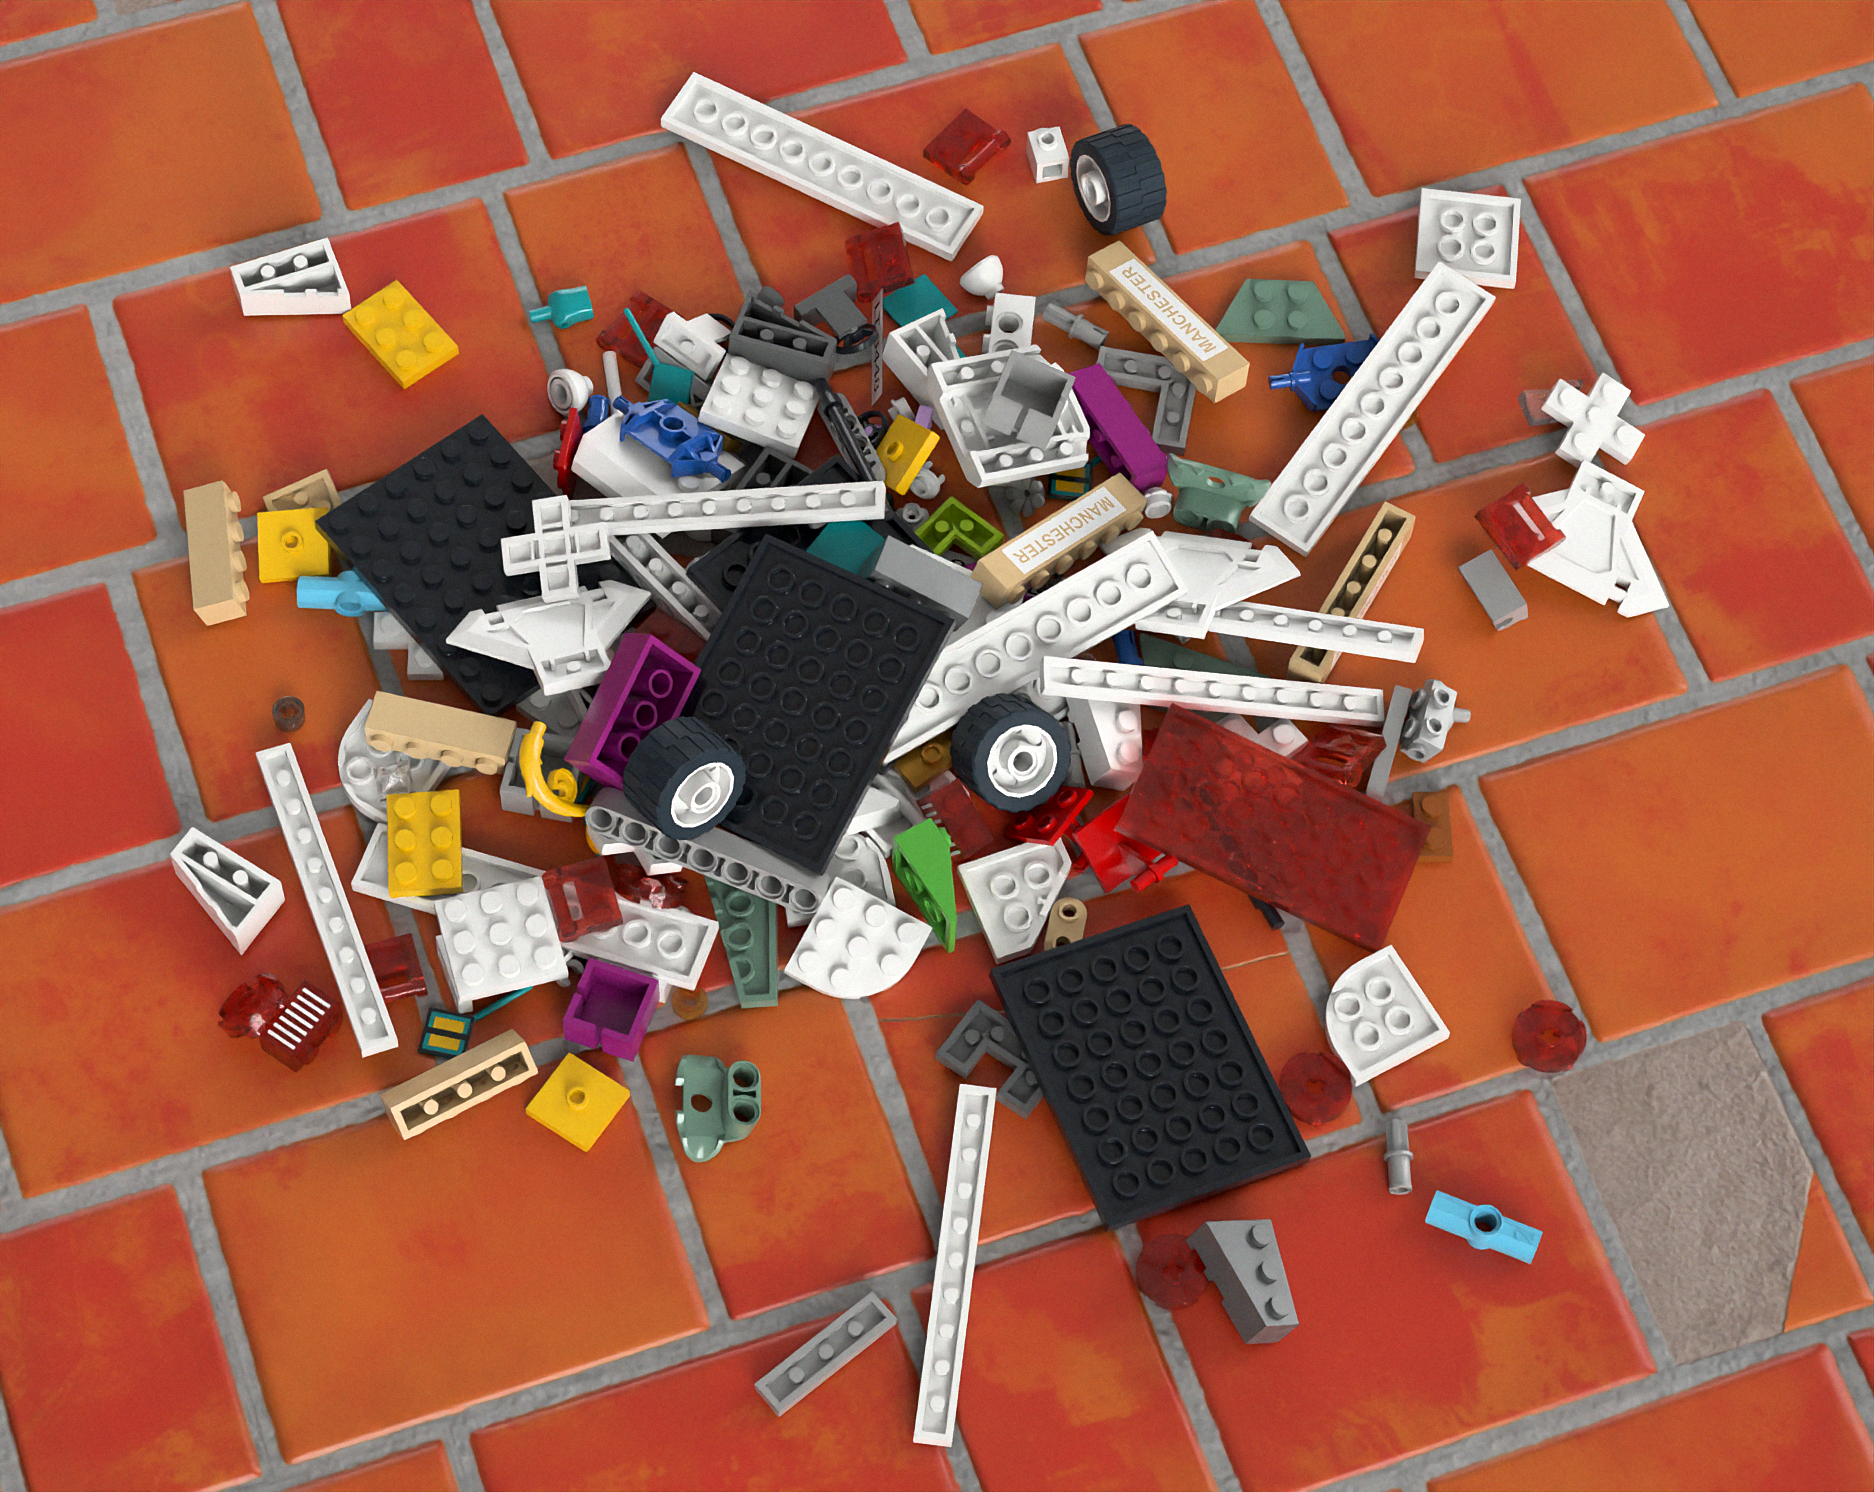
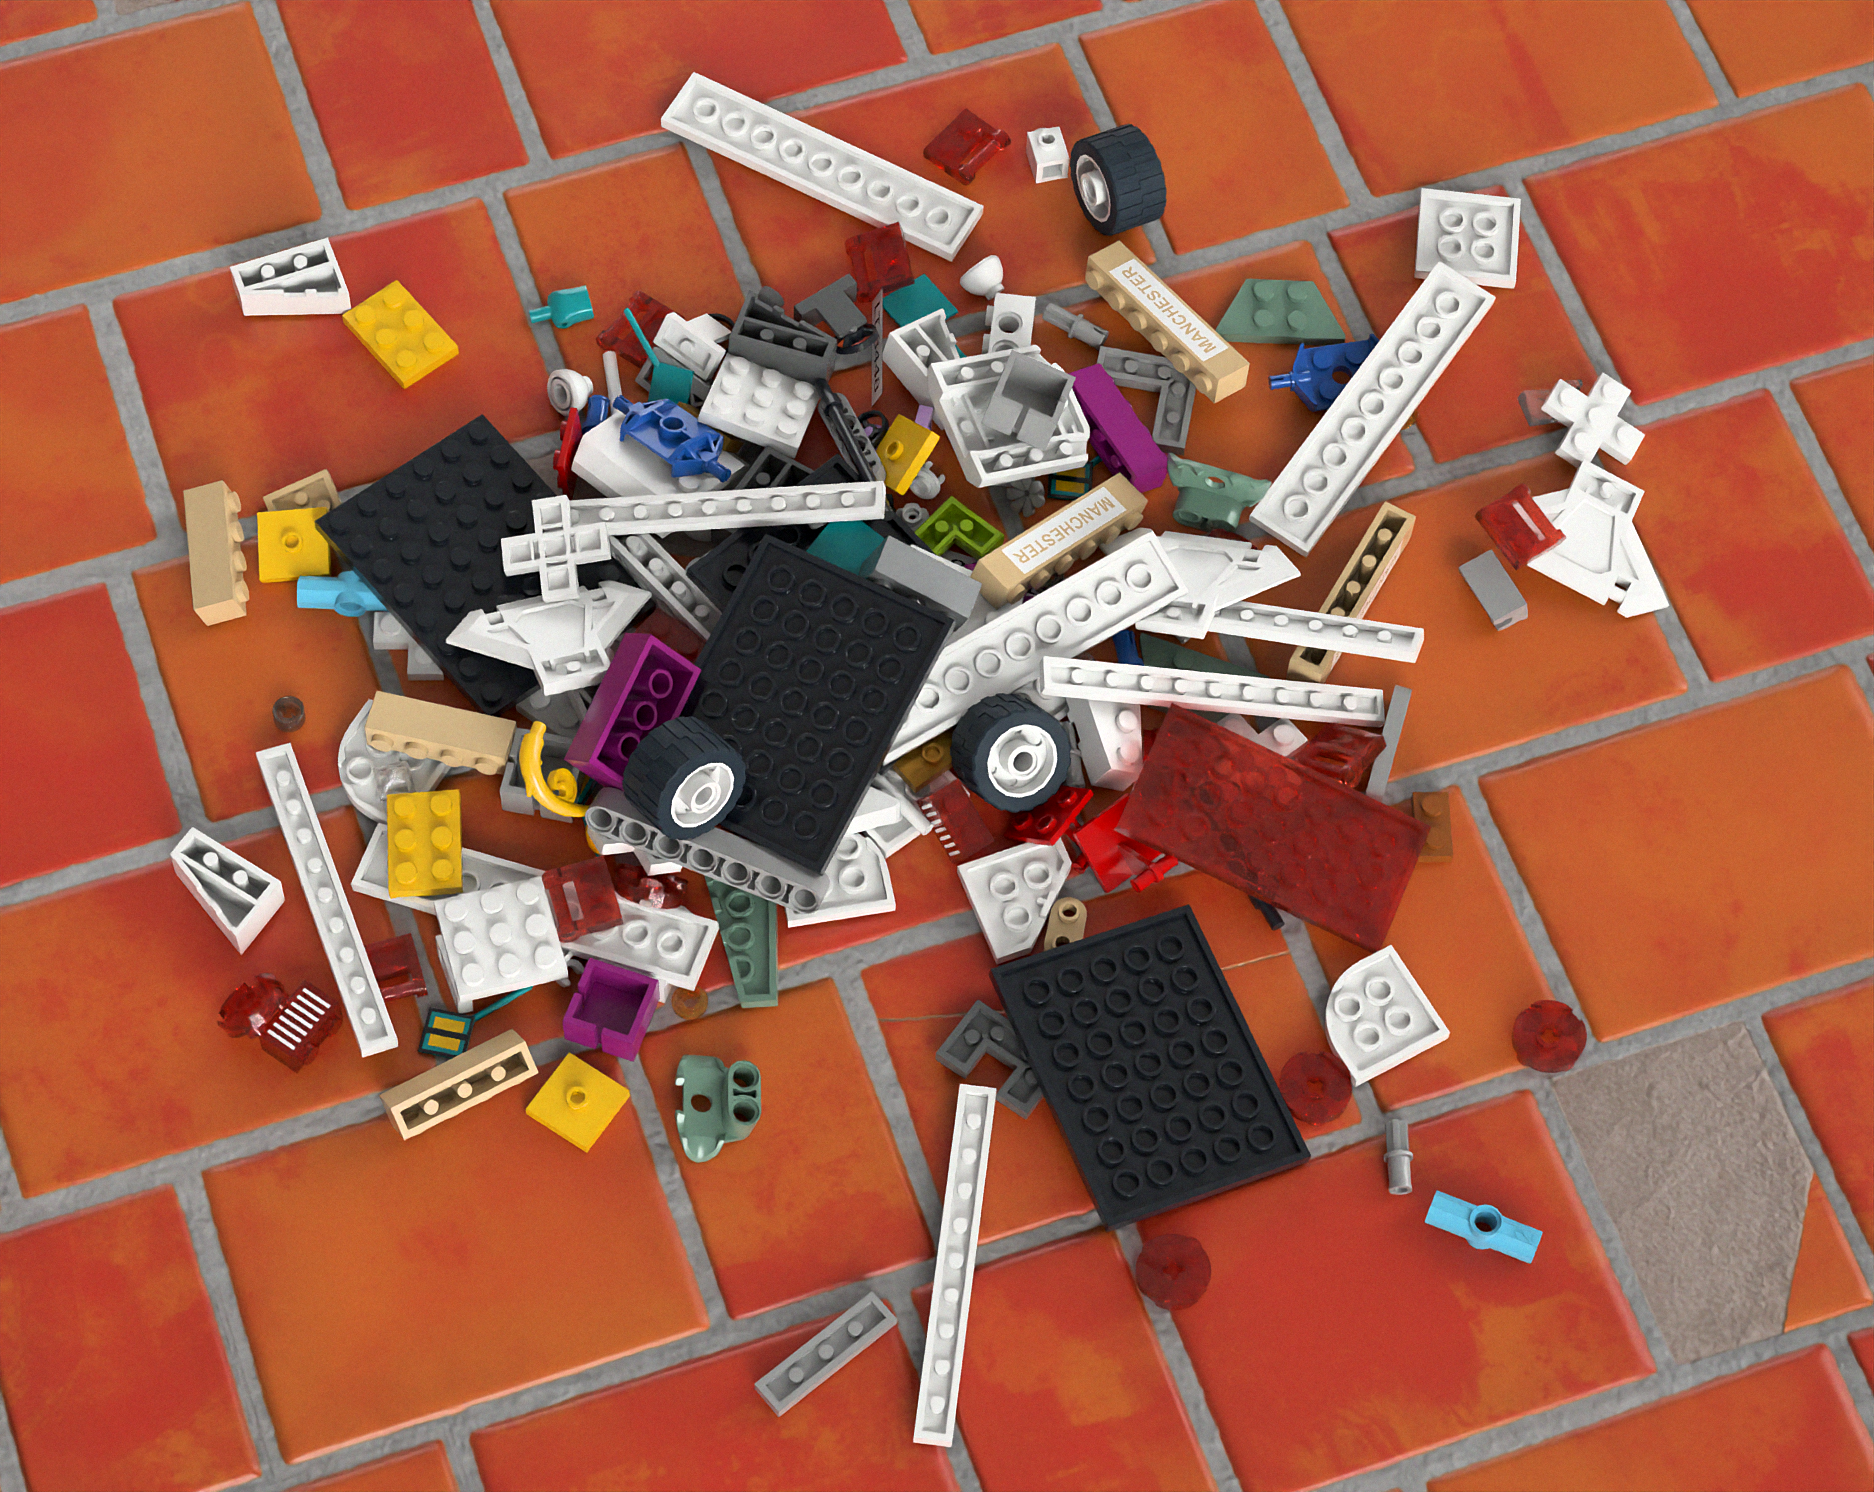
white plate [784,876,933,999] -> none
white plate [888,397,916,422] -> none
bright green slope [892,817,957,954] -> none
white plate [1143,487,1173,518] -> none
wedge [1185,1219,1299,1344] -> none
light grey brick [1400,679,1471,763] -> none

